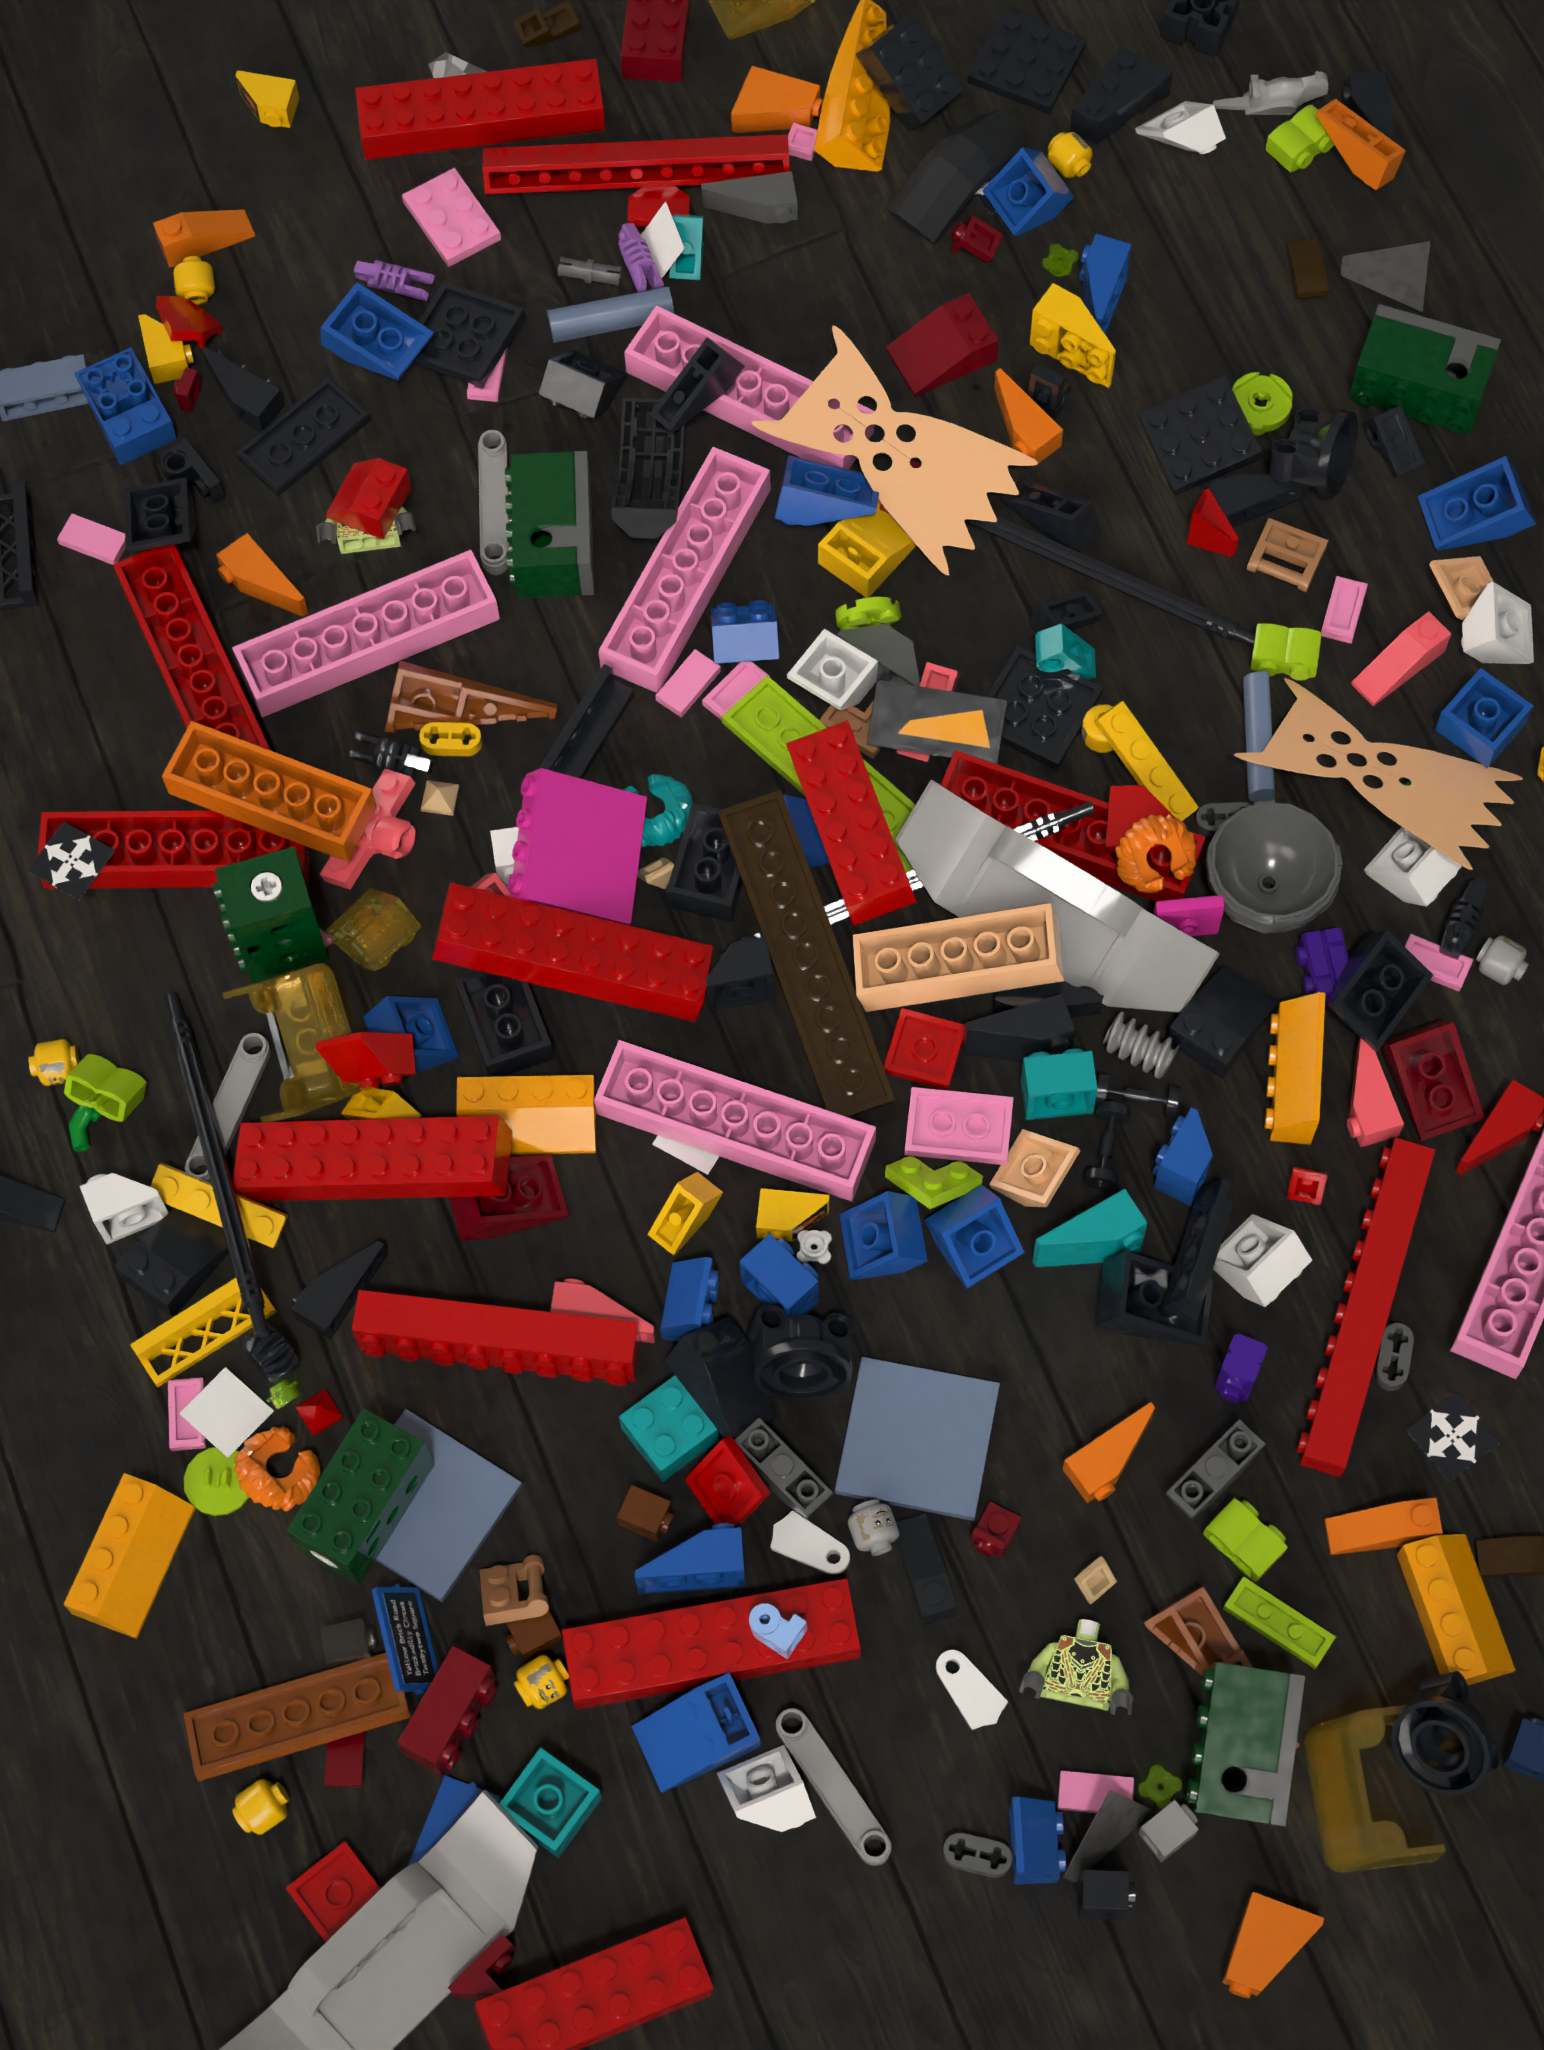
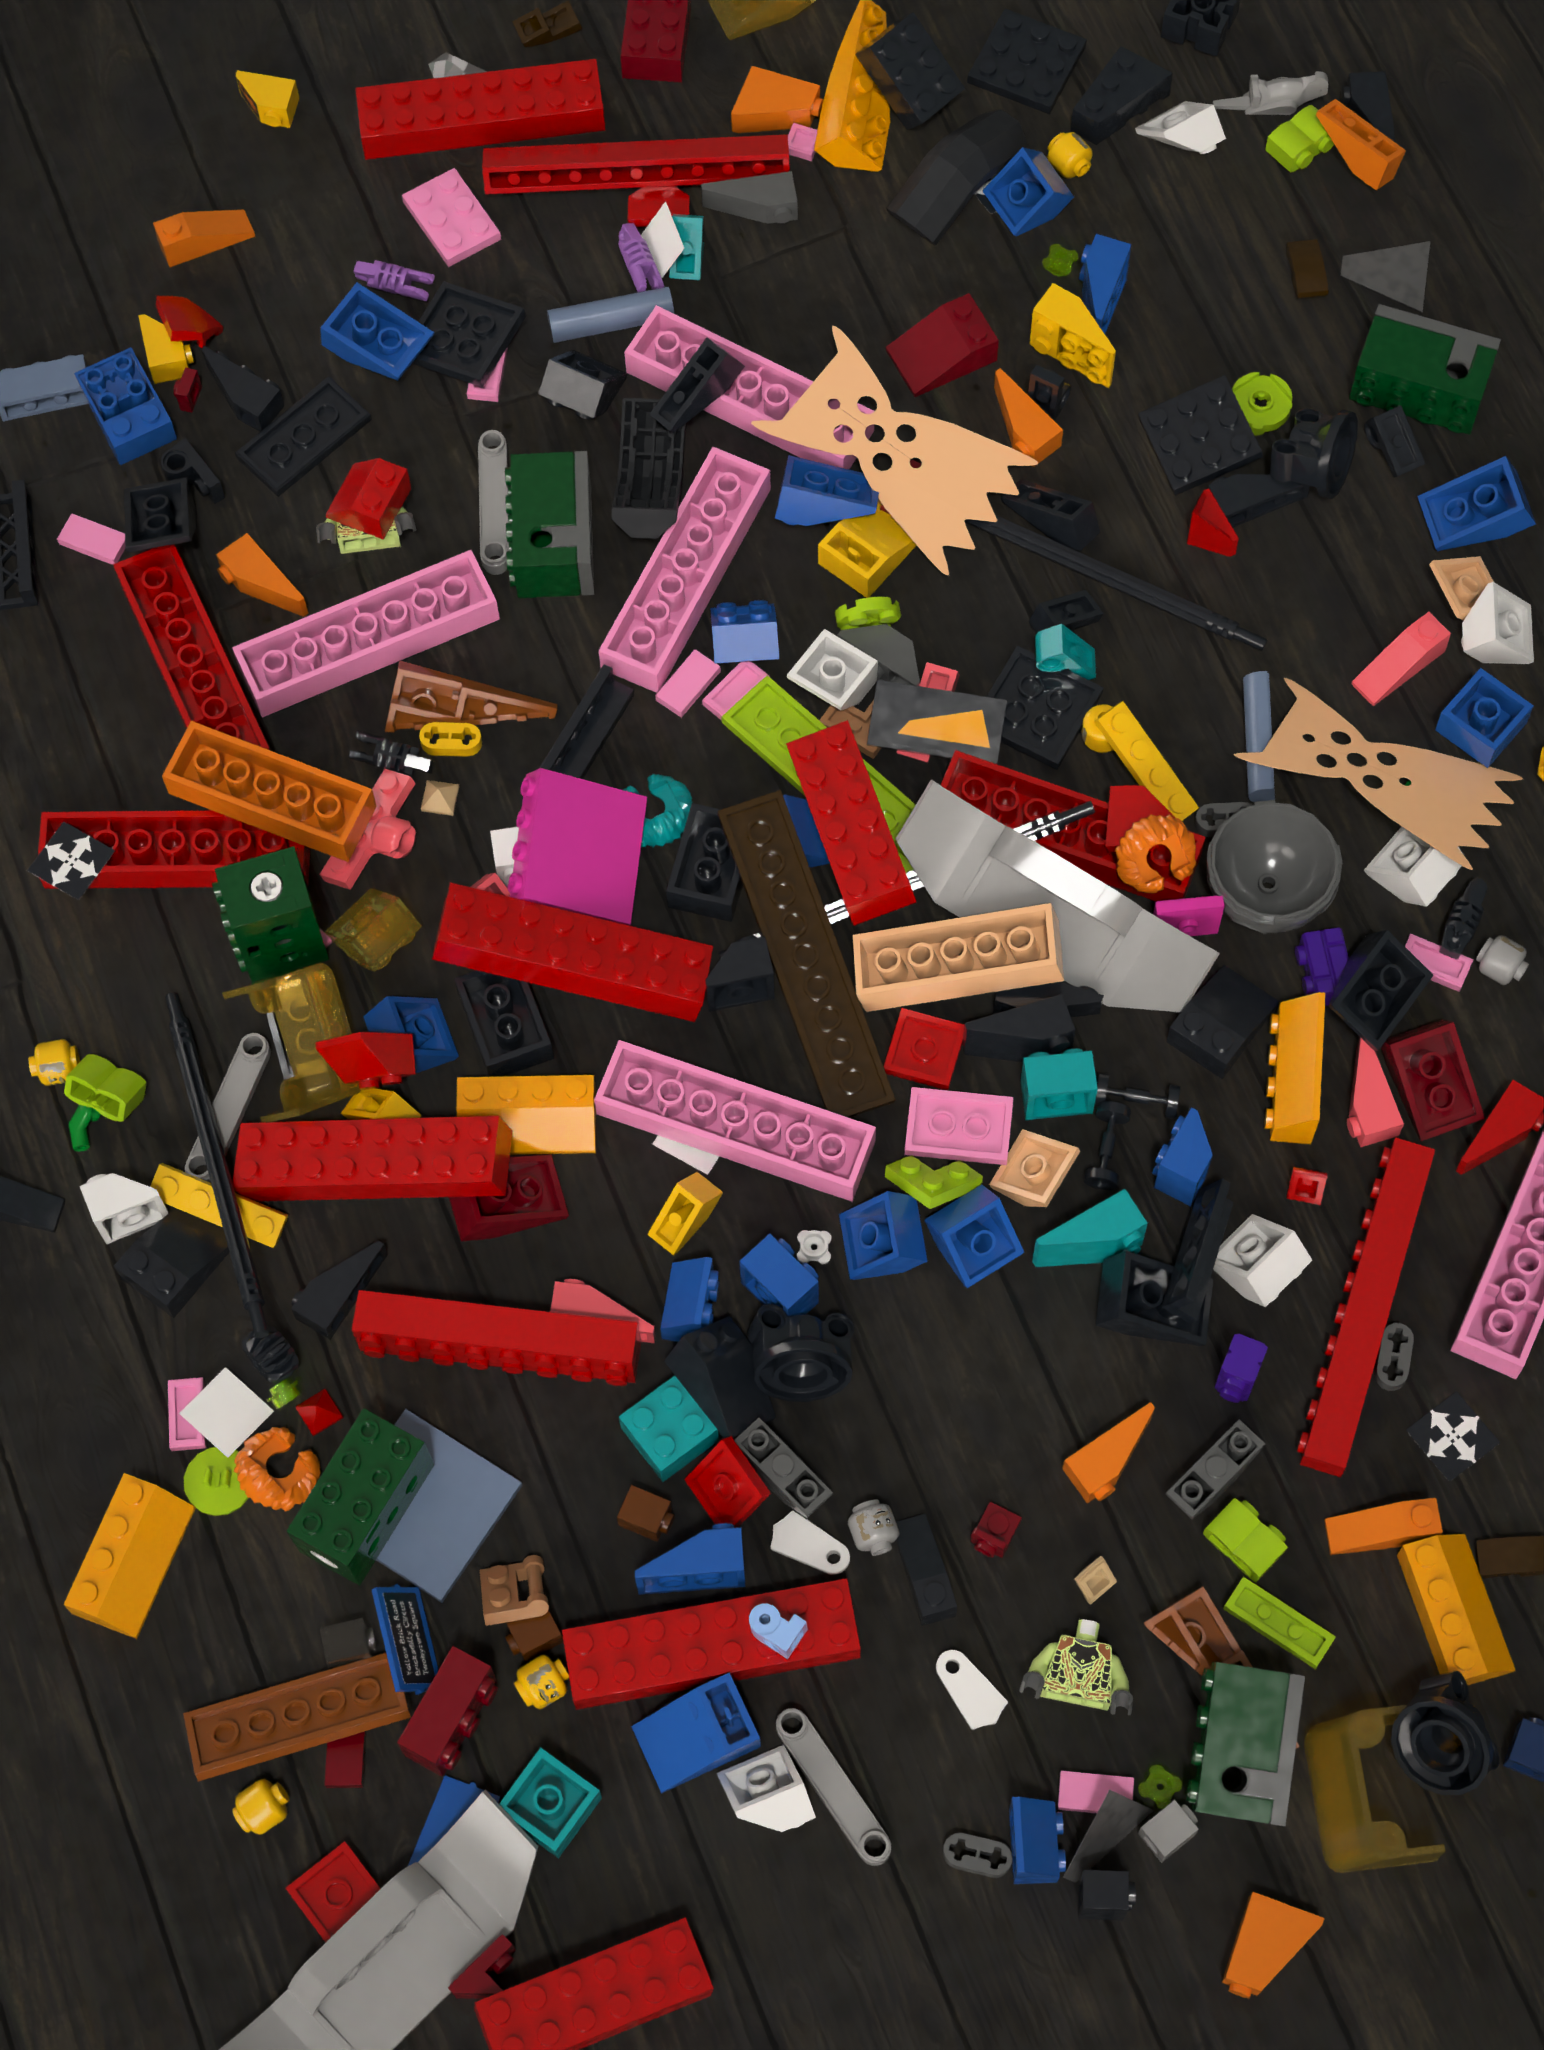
yellow fence [130,1278,276,1388] -> none
yellow head [173,256,215,305] -> none
dark grey pin [558,256,622,287] -> none
tan slope [637,857,674,889] -> none
yellow slope [756,1188,829,1242] -> none
sand blue tile [835,1357,1000,1521] -> none
dark red bracket [949,215,1003,263] -> none
light grey piece [1103,1012,1180,1079] -> none
medium nougat plate [1246,518,1328,593] -> none
lime brick [1251,624,1322,680] -> none
bright pink tile [1321,576,1368,644] -> none

